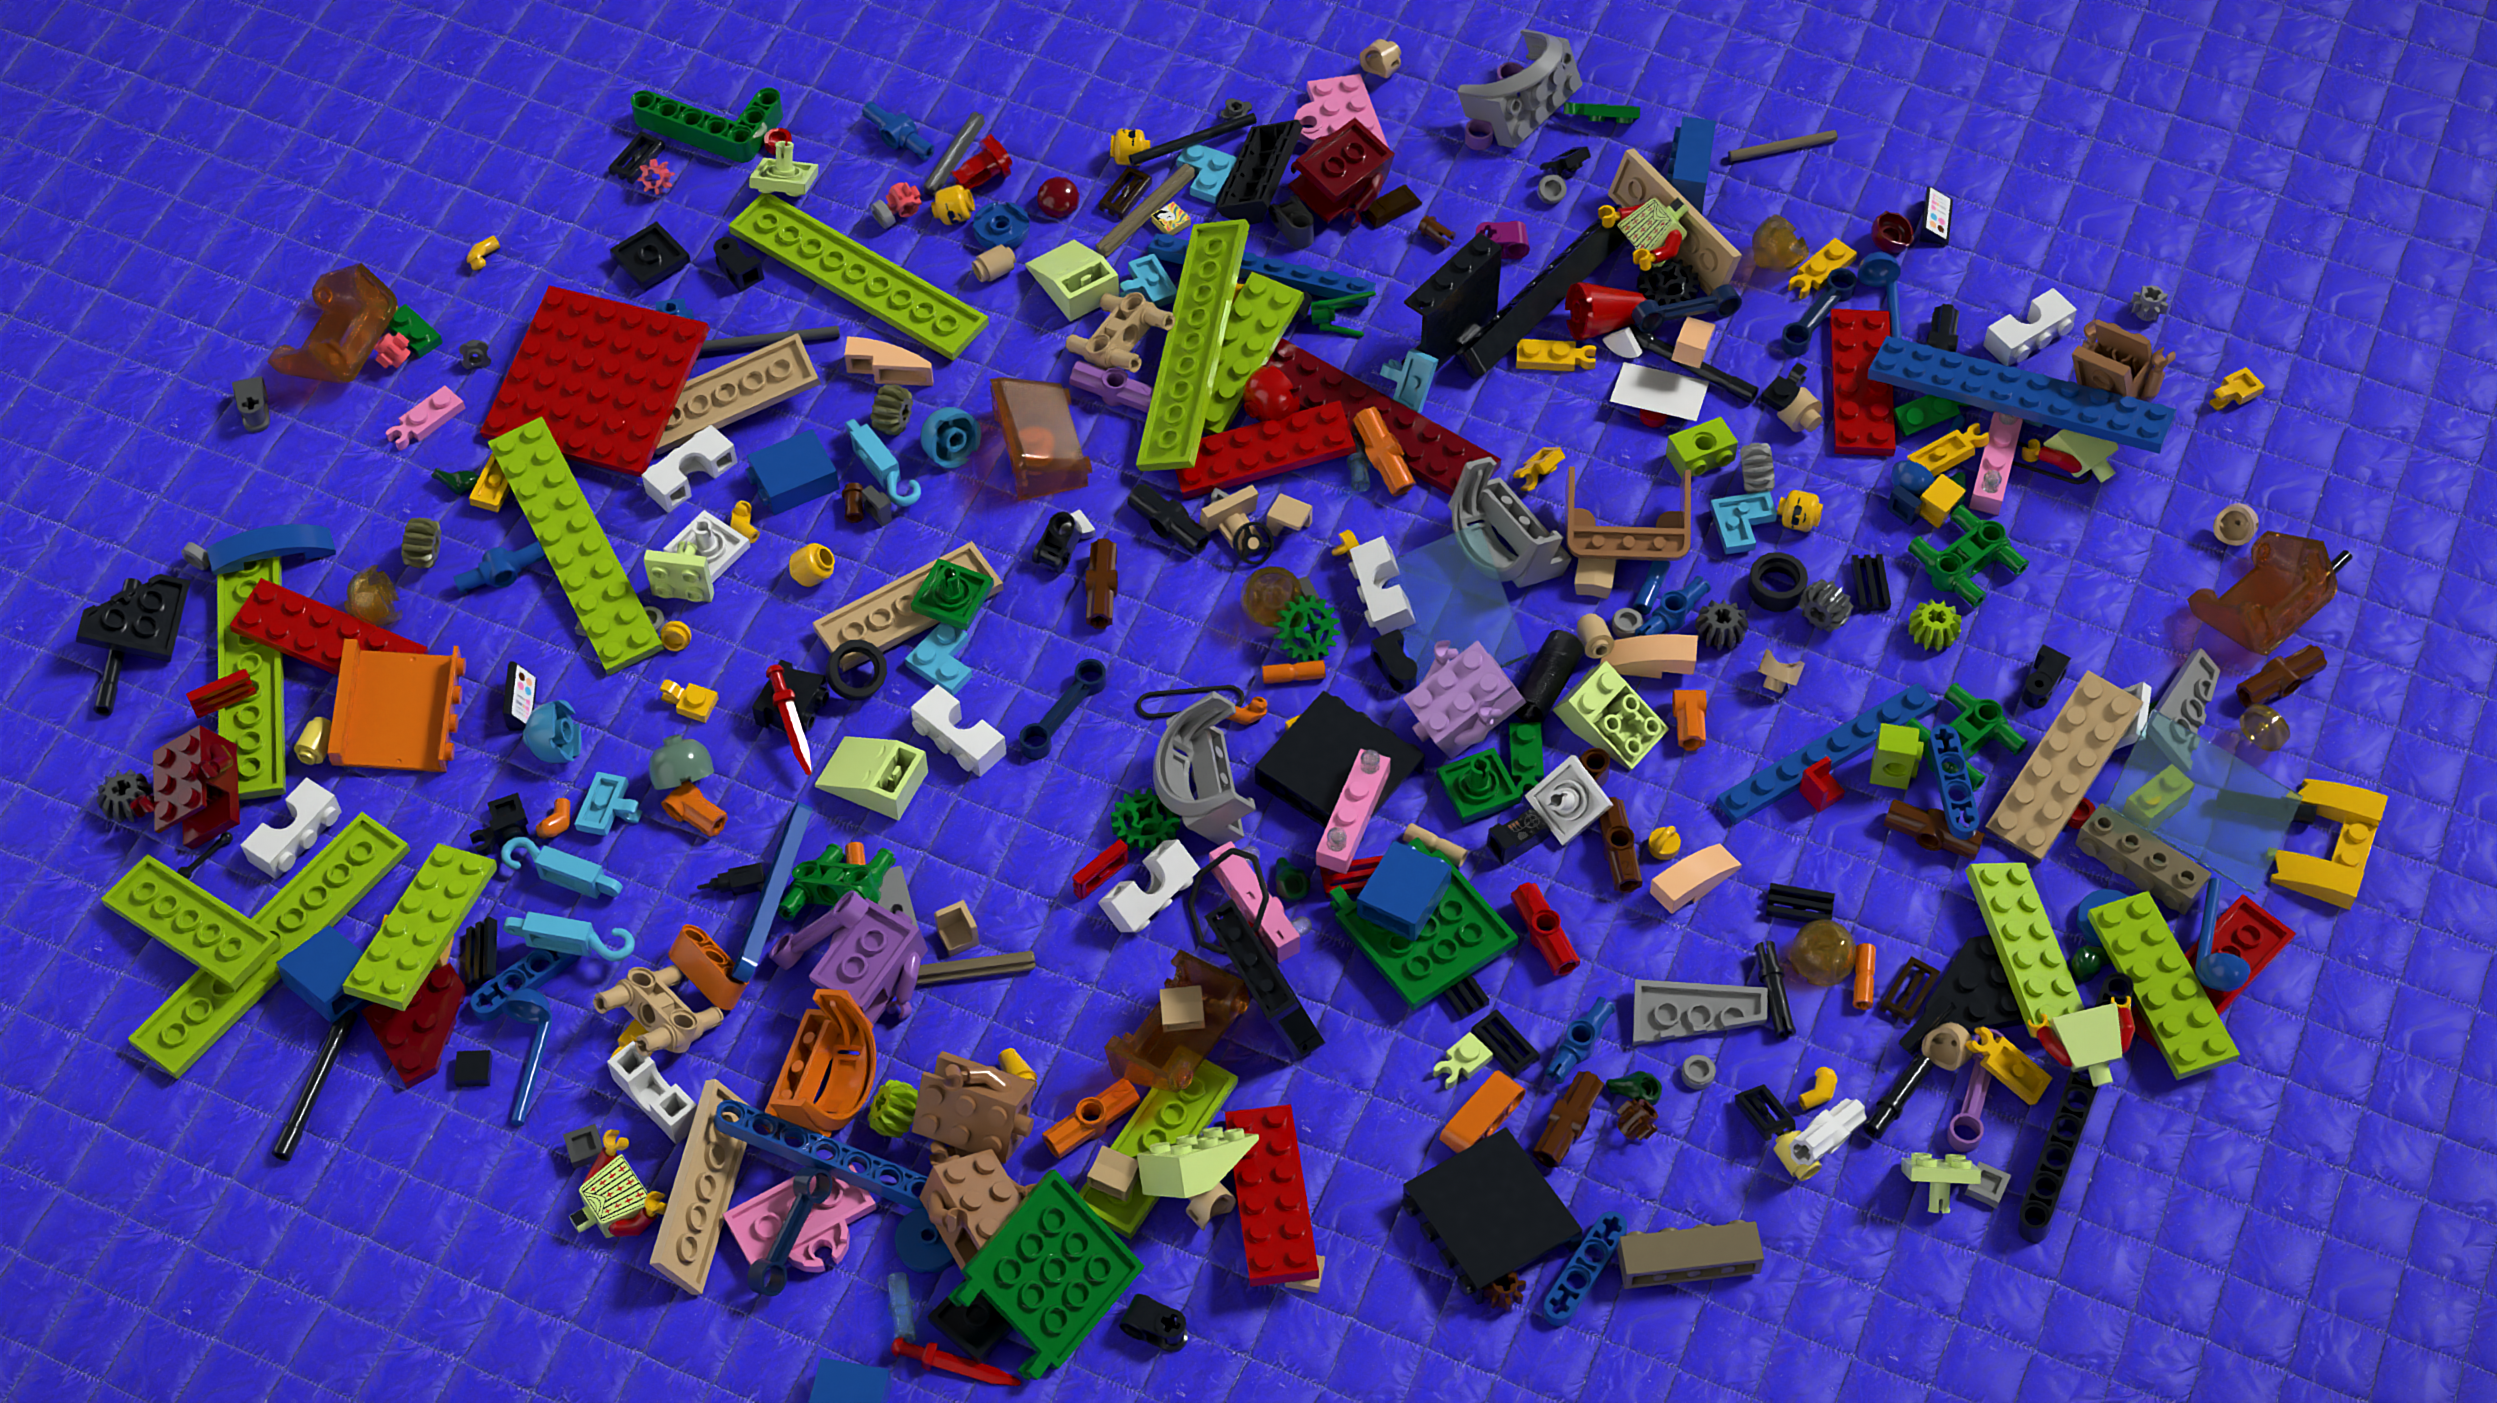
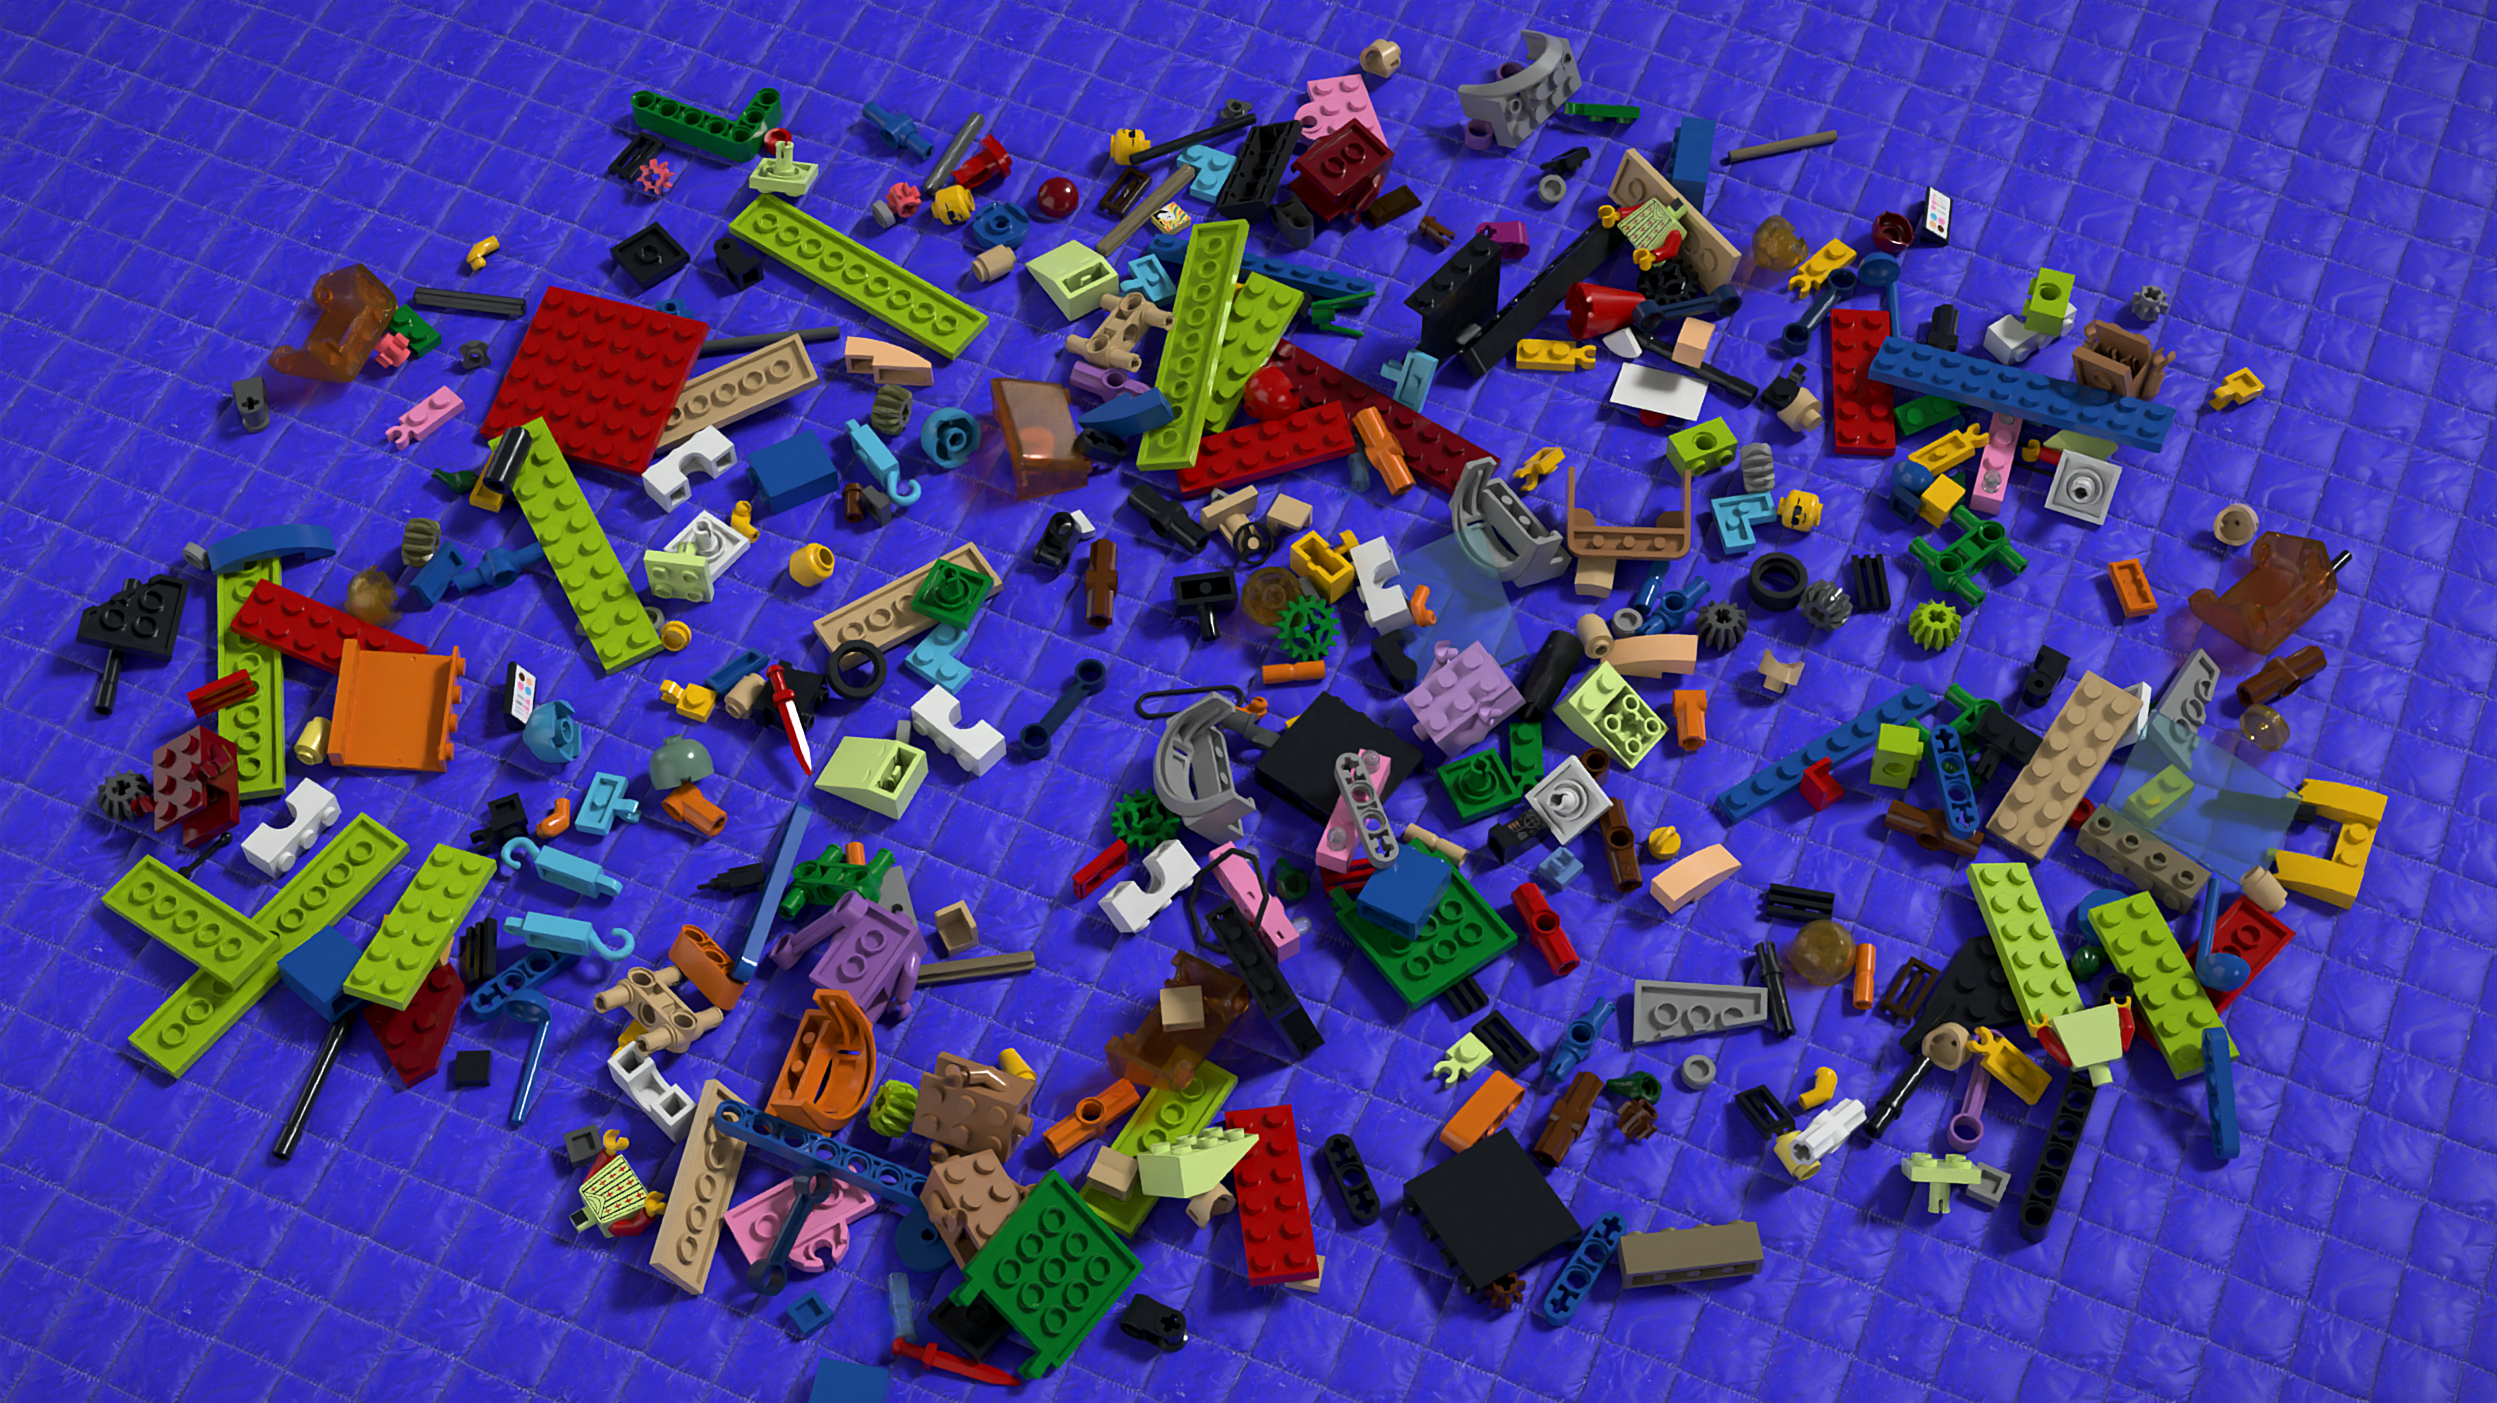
none -> blue tile [409,541,469,607]
none -> black axle [414,287,527,316]
none -> black brick [482,426,533,495]
none -> blue tile [703,647,770,696]
none -> tan brick [724,673,767,719]
none -> blue tile [785,1289,835,1339]
none -> light grey tile [896,720,911,745]
none -> black beam [1074,428,1129,465]
none -> blue slope [1076,386,1175,438]
none -> black brick [1170,570,1239,642]
none -> dark grey connector [1218,709,1281,751]
none -> yellow brick [1290,530,1354,605]
none -> black beam [1324,1134,1381,1226]
none -> light grey beam [1334,753,1399,869]
none -> orange arm [1409,584,1436,628]
none -> medium blue tile [1538,846,1584,891]
none -> black brick [1963,704,2044,783]
none -> lime brick [2021,267,2075,337]
none -> white plate [2044,449,2123,526]
none -> orange plate [2107,558,2158,618]
none -> blue beam [2201,1027,2240,1160]
none -> tan brick [2239,865,2288,914]

